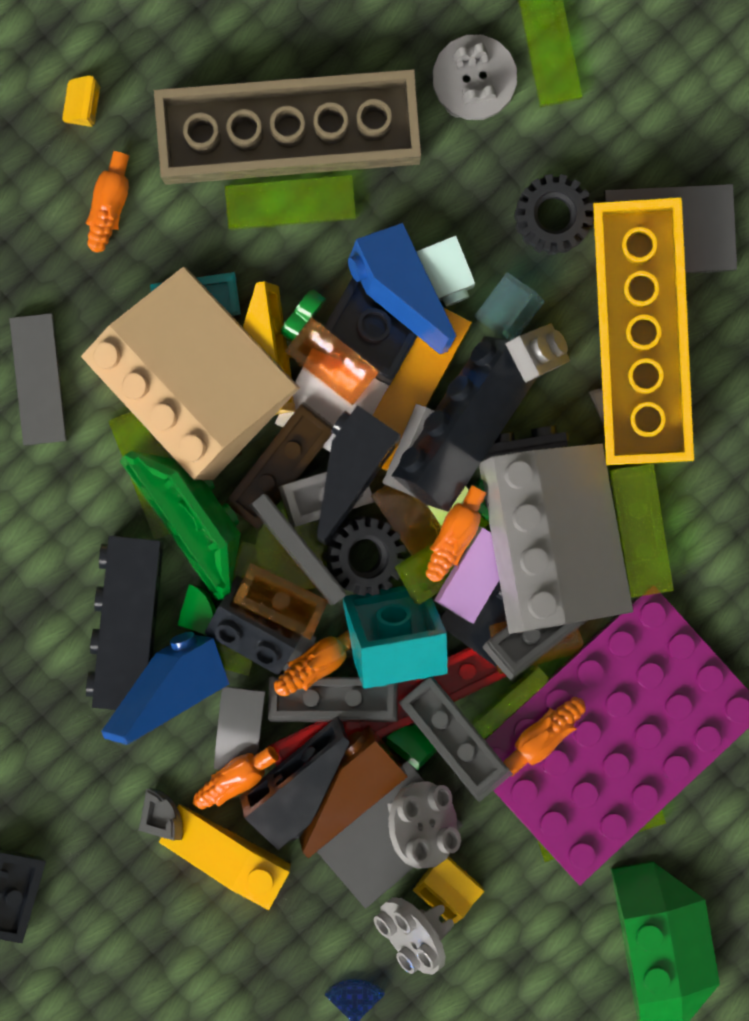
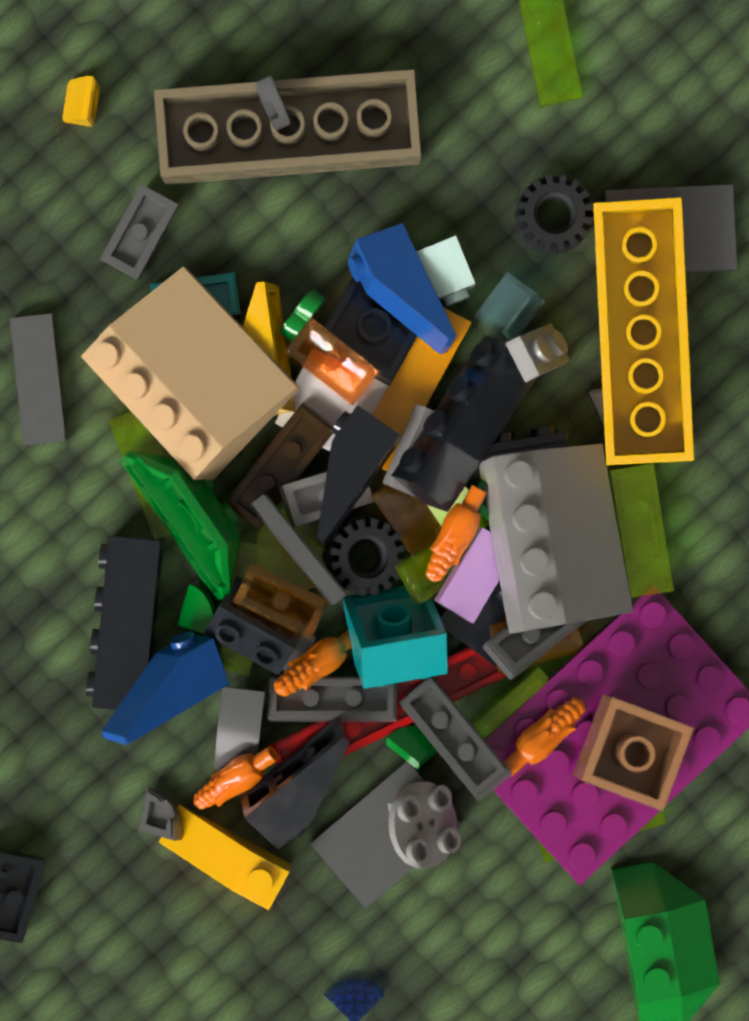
orange piece [85,151,130,252] -> none
clear neon green tile [225,175,356,230] -> none
reddish brown slope [299,726,408,858] -> none
light grey plate [374,897,454,975] -> none
yellow piece [413,856,484,924] -> none
light grey plate [433,35,517,120] -> none
none -> dark grey plate [100,184,180,281]
none -> dark grey tile [256,76,290,130]
none -> medium nougat brick [573,694,694,811]

